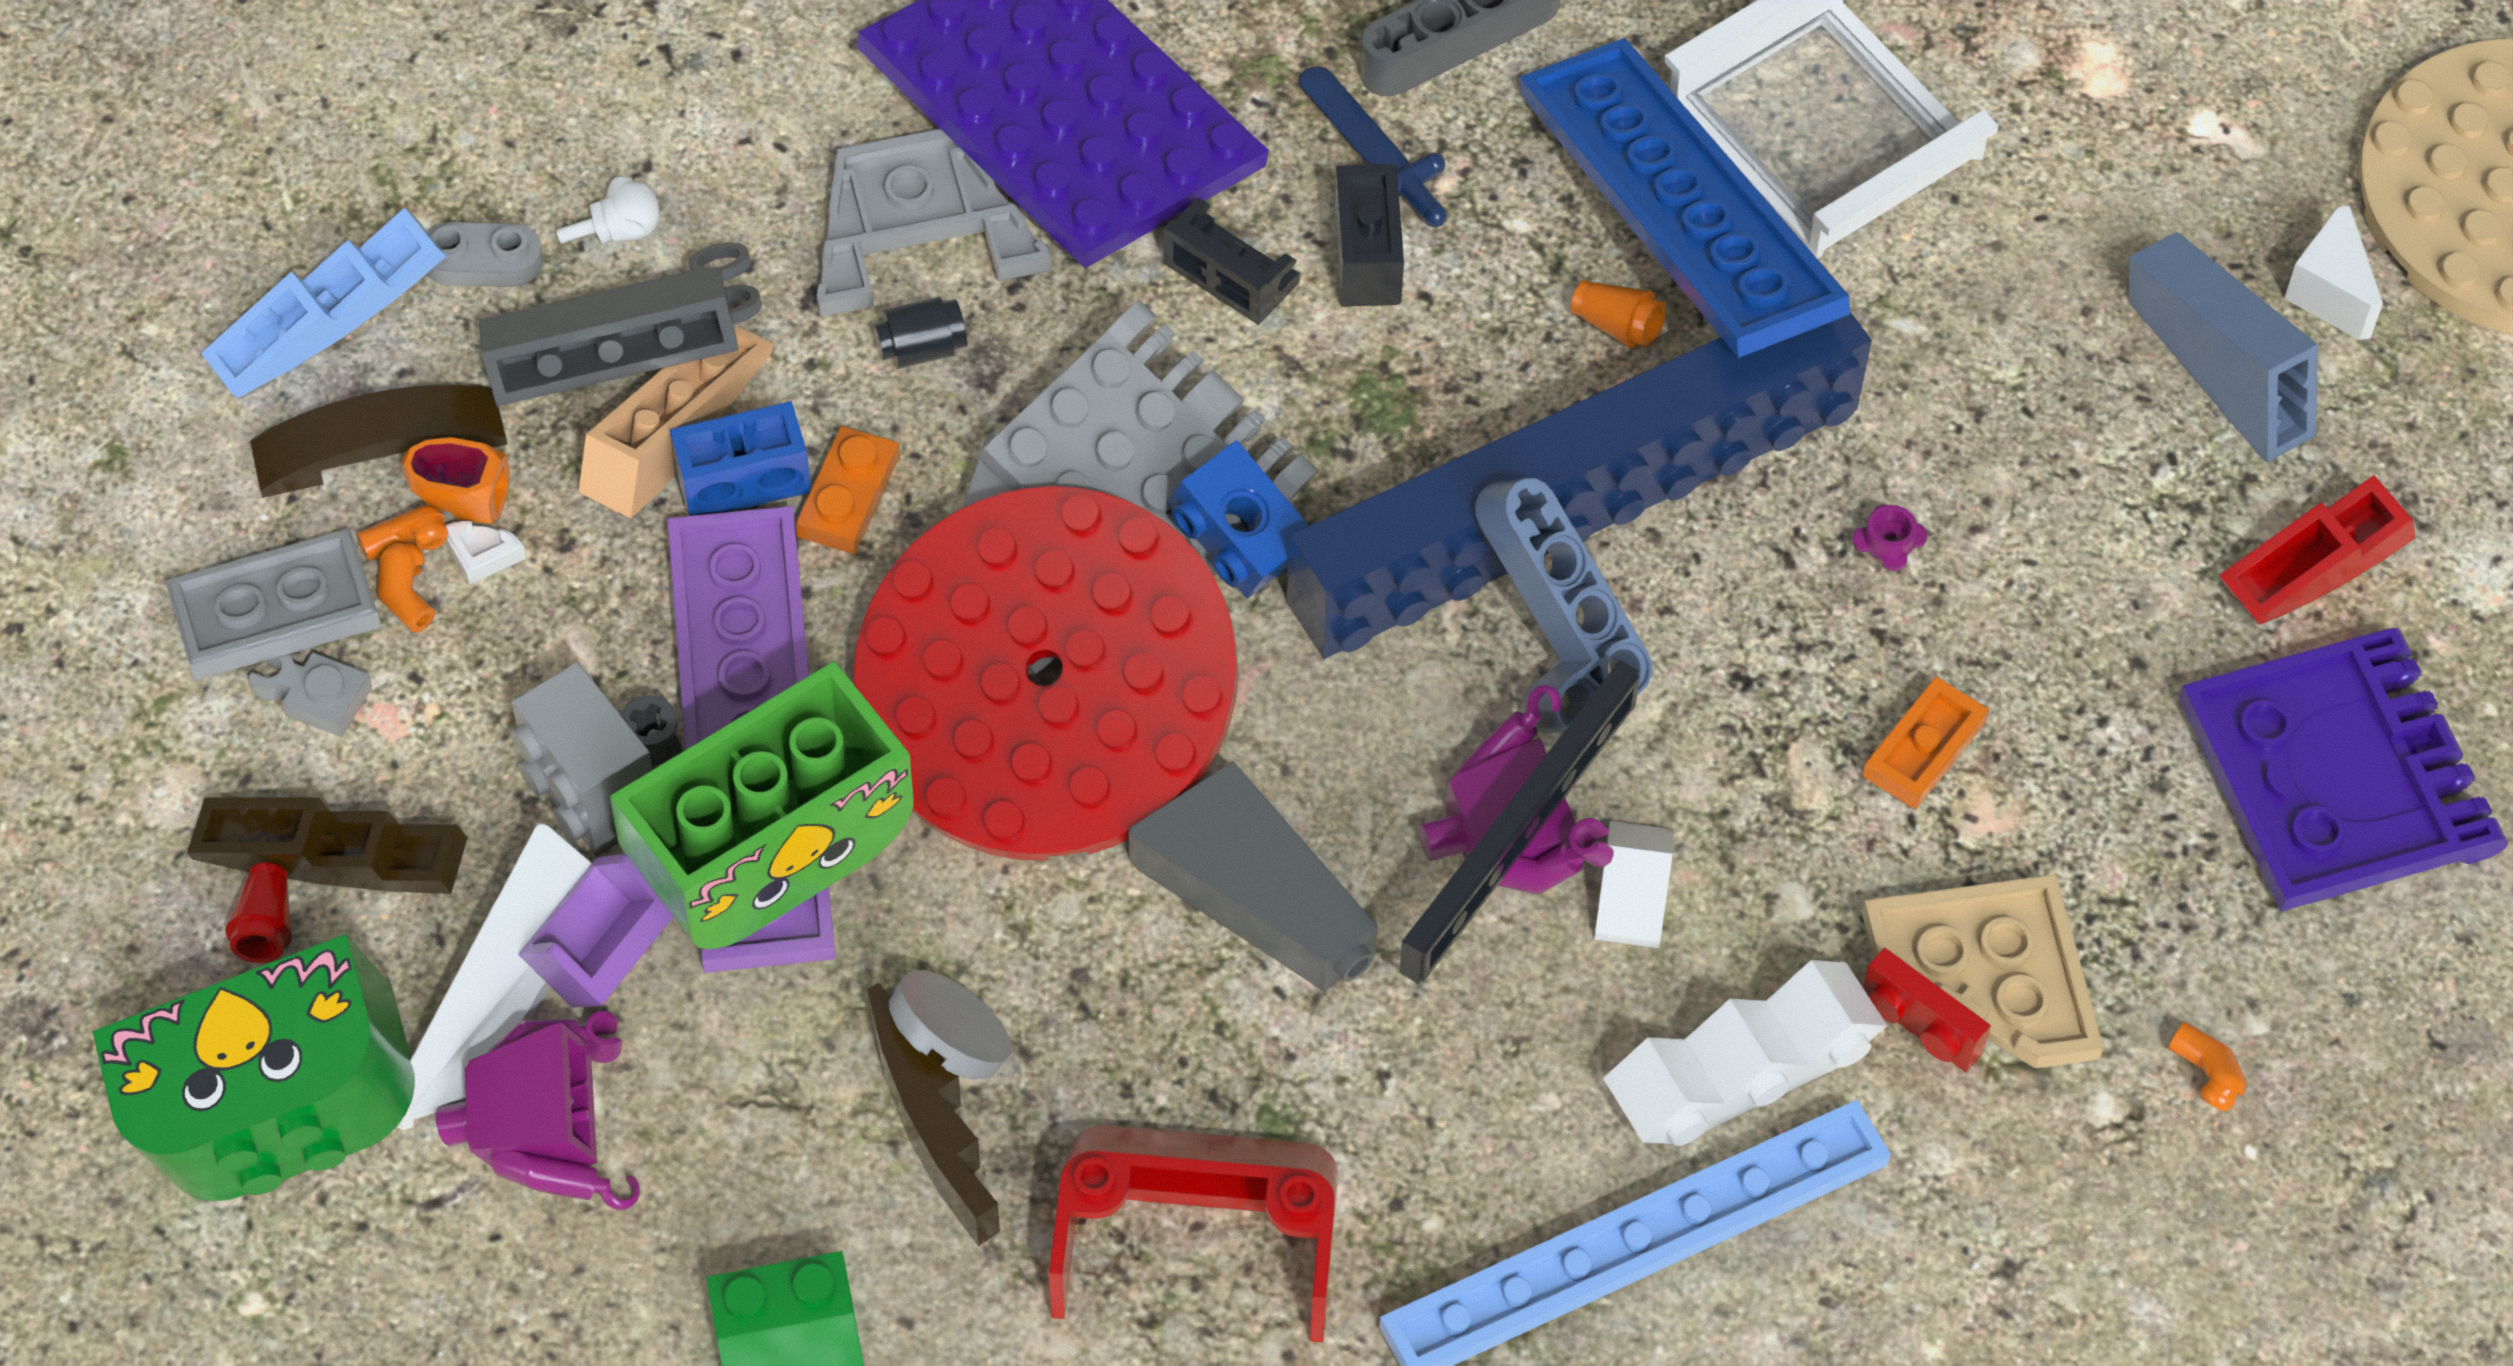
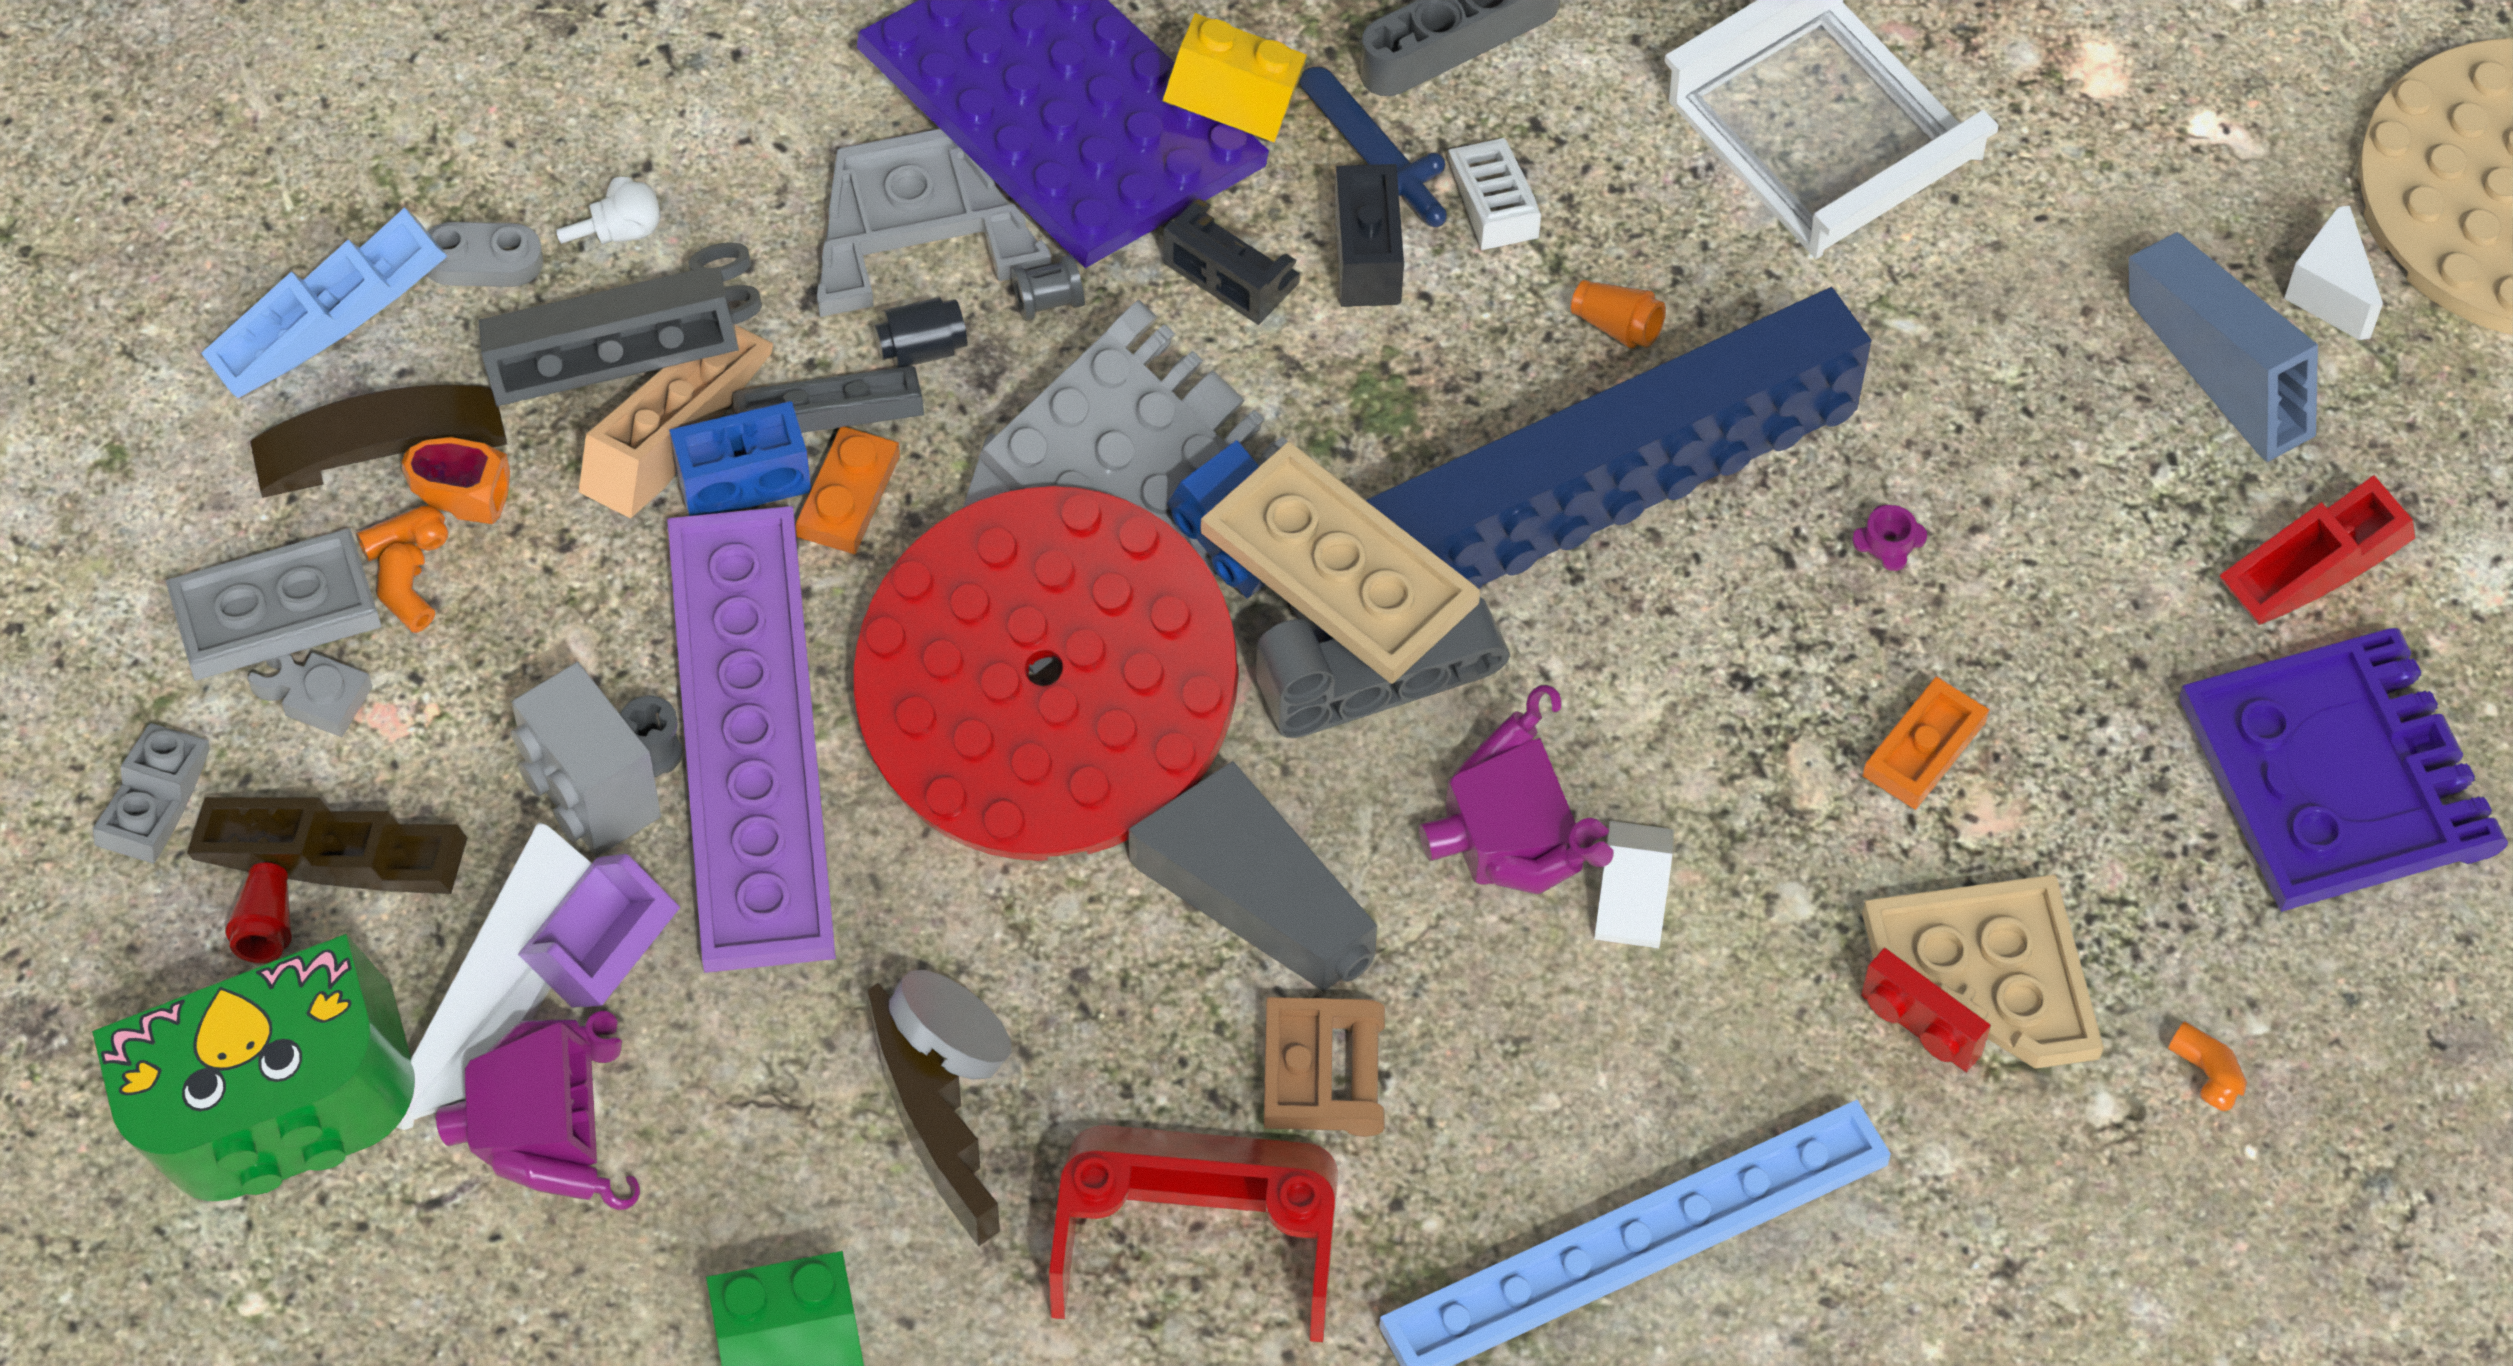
white tile [445,521,526,585] -> none
bright green brick [610,661,913,949] -> none
black tile [1399,660,1640,985] -> none
sand blue beam [1475,478,1652,733] -> none
blue plate [1519,38,1850,358] -> none
white brick [1603,960,1888,1146] -> none
none -> light grey slope [93,723,210,864]
none -> dark grey tile [732,366,924,433]
none -> dark grey bush [1011,255,1085,321]
none -> yellow slope [1162,13,1307,143]
none -> tan plate [1201,441,1480,684]
none -> dark grey beam [1256,597,1510,738]
none -> medium nougat plate [1264,997,1385,1137]
none -> white slope [1447,138,1541,250]

